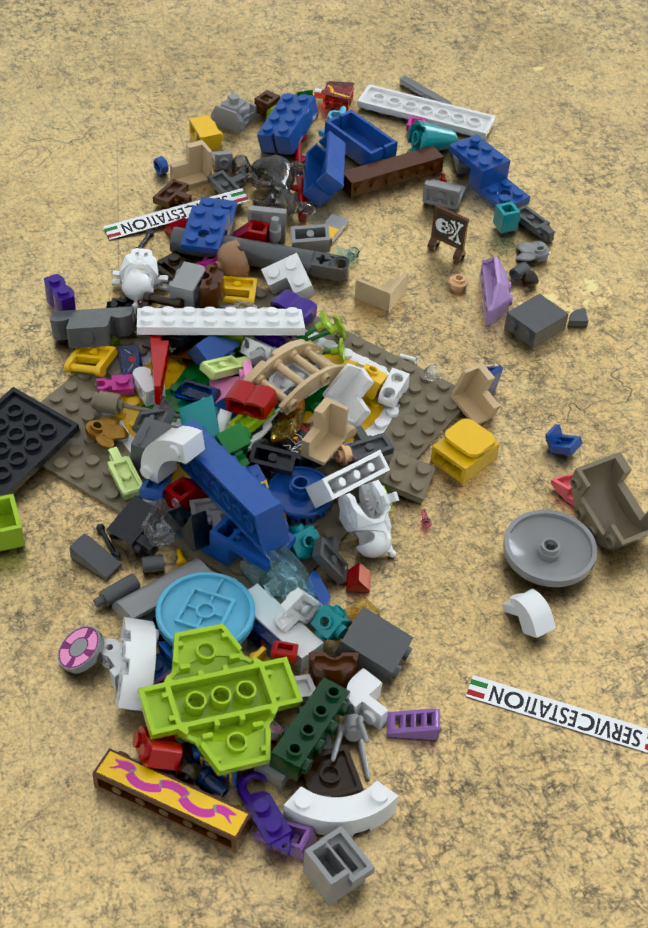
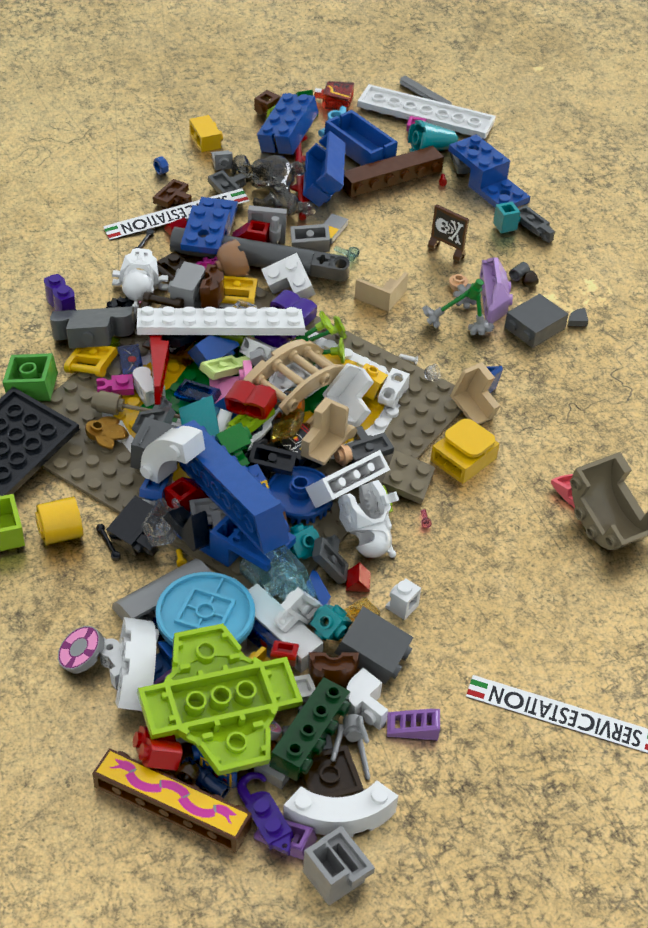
dark grey slope [69,533,122,580] -> none
dark grey cylinder [93,574,141,608] -> none
yellowish green hinge [107,446,143,500] -> none
dark grey hinge [141,554,165,573] -> none
tan panel [170,140,212,188] -> none
light grey brick [211,93,257,133] -> none
light grey bracket [422,179,466,210] -> none
white brick [502,589,556,638] -> none
light grey dish [503,510,597,587] -> none
light grey plate [516,241,550,262] -> none
blue bracket [545,424,583,456] -> none
none -> bright green brick [2,353,58,401]
none -> yellow piece [35,496,84,545]
none -> white brick [385,578,421,620]
none -> light grey plant [422,279,494,335]

